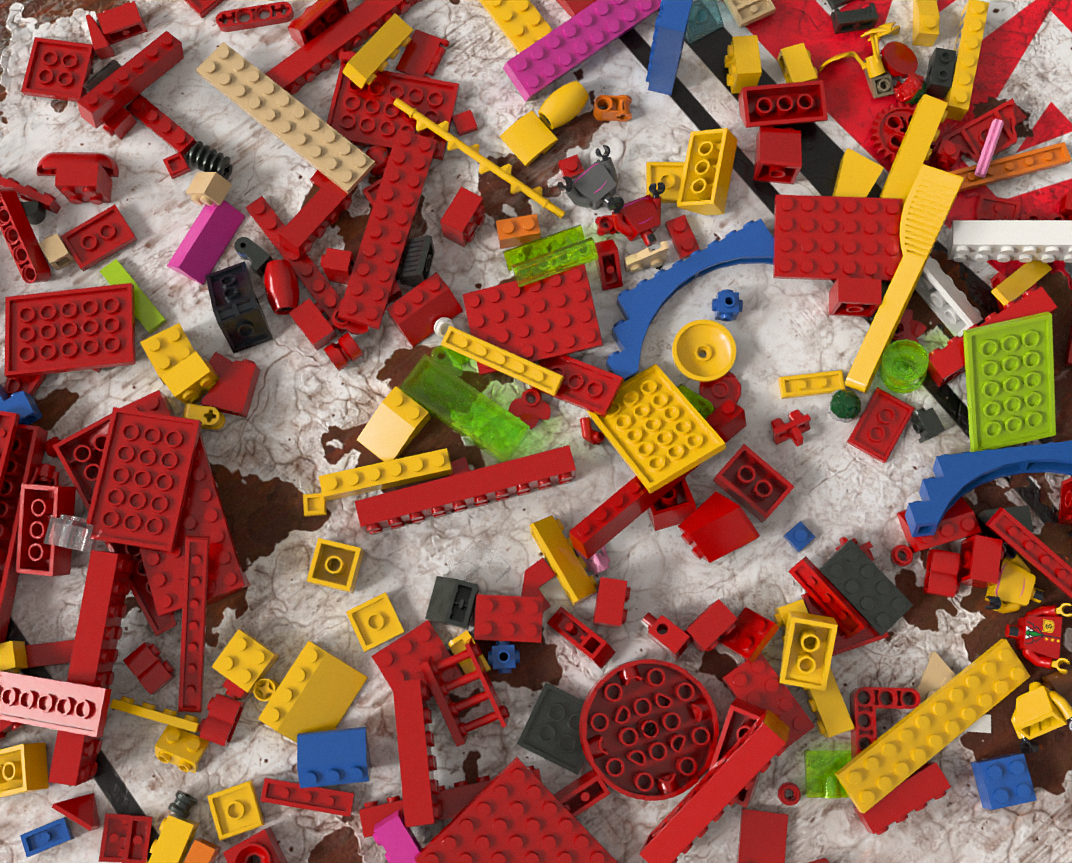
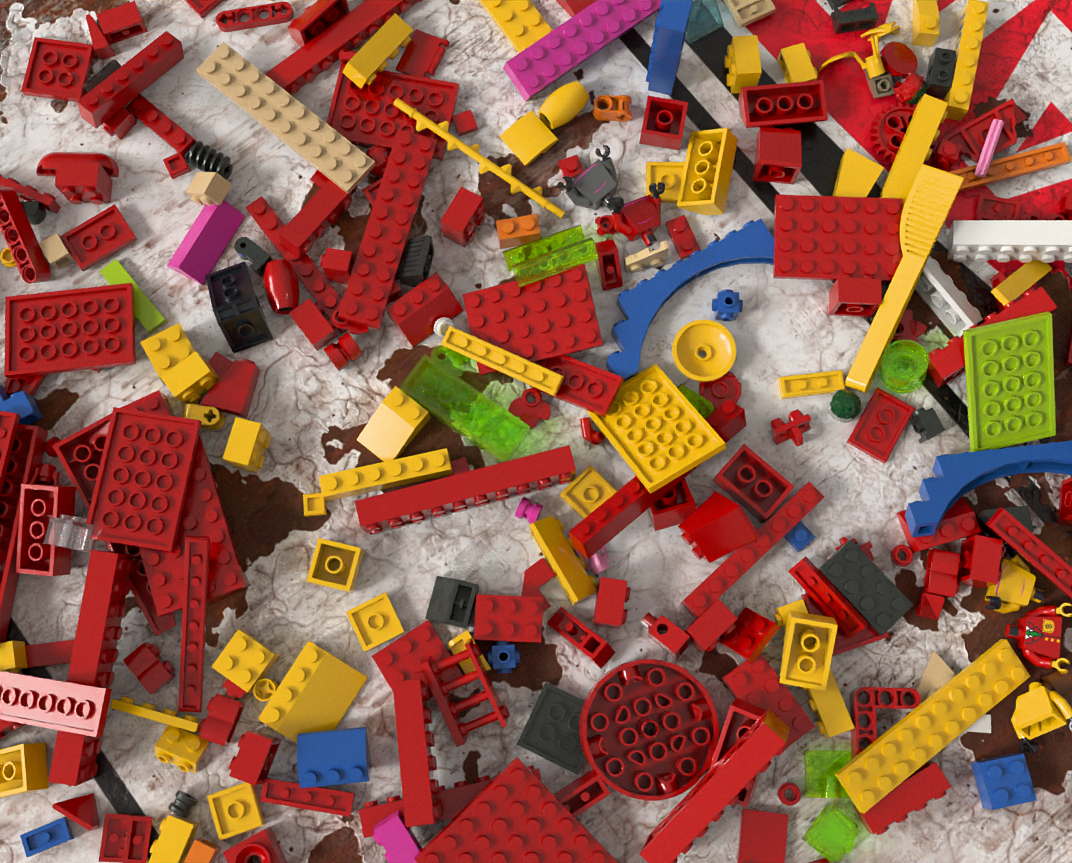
none -> yellow plate [0,247,17,268]
none -> yellow brick [222,417,271,473]
none -> red brick [229,730,282,786]
none -> dark pink wheel [515,497,543,524]
none -> yellow tile [559,465,617,519]
none -> red brick [639,96,688,150]
none -> red brick [681,482,824,619]
none -> clear neon green torso [801,802,860,862]
none -> red slope [915,592,945,620]

